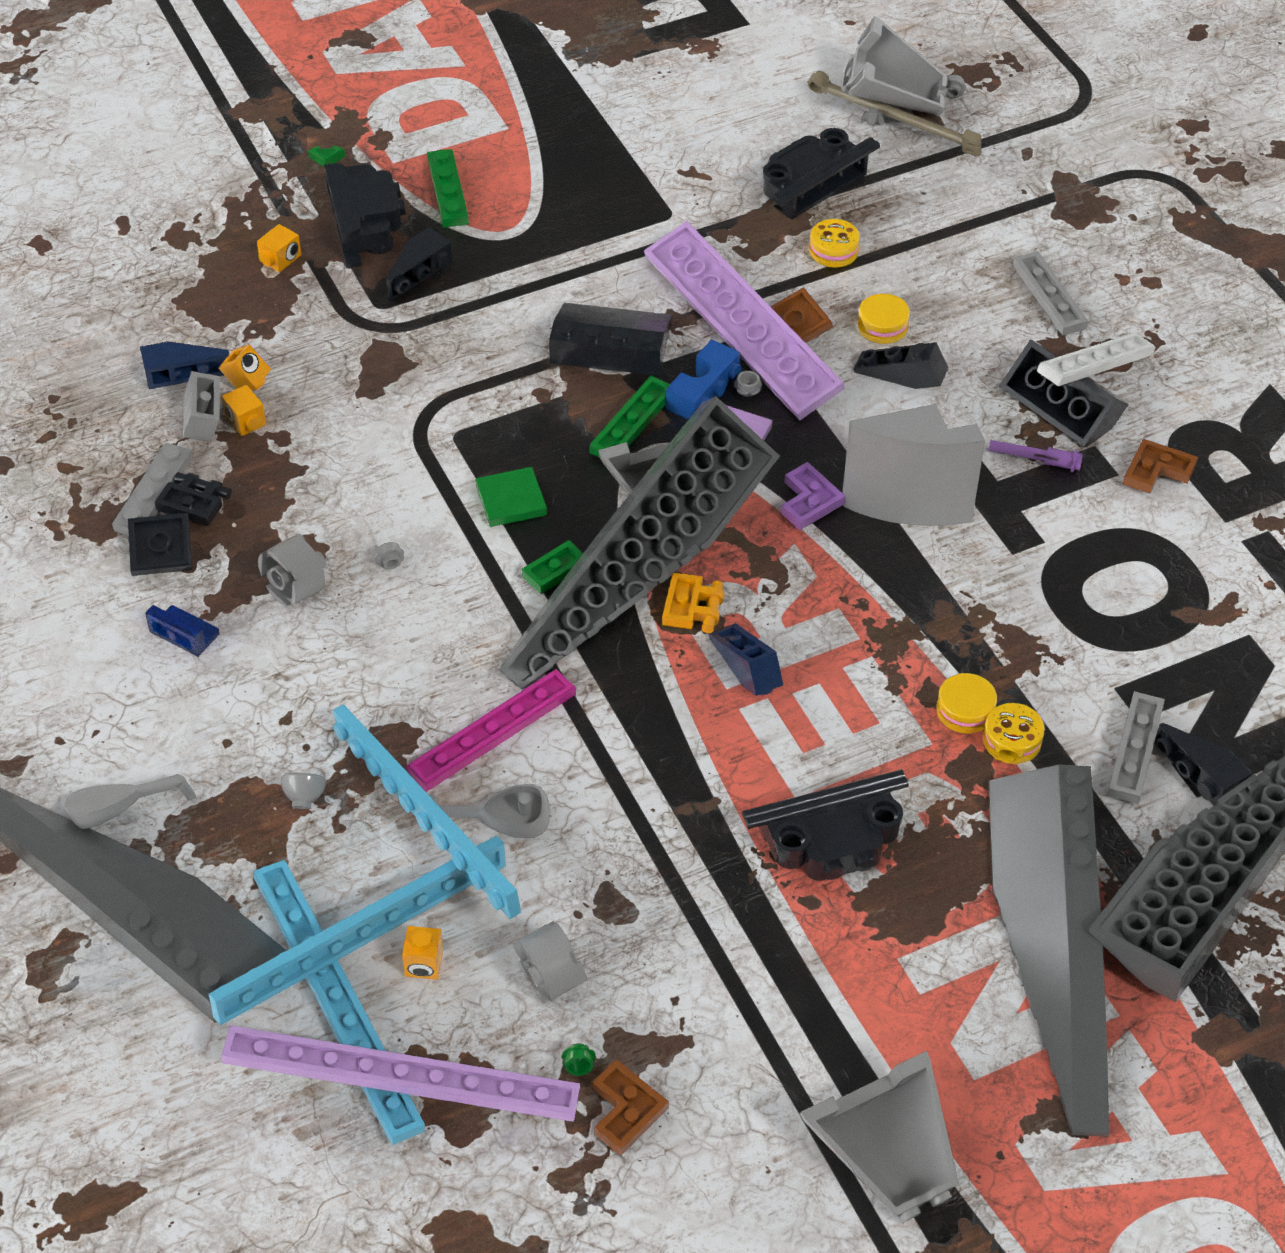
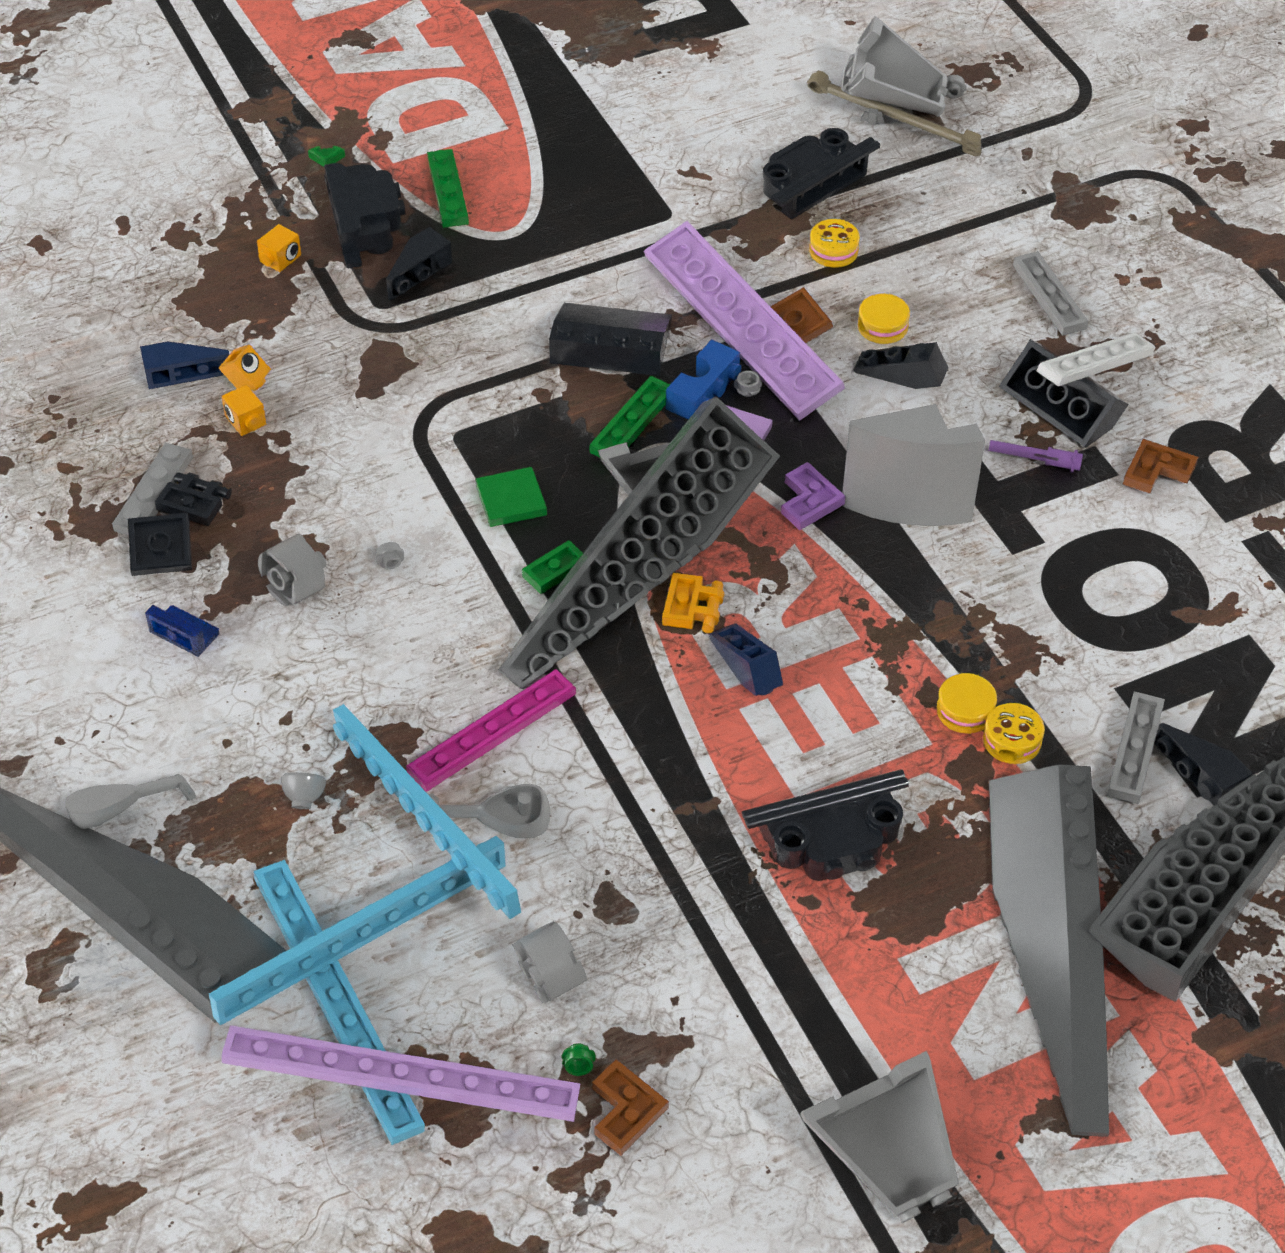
light grey brick [183,371,220,442] -> none
light orange brick [402,926,444,980] -> none

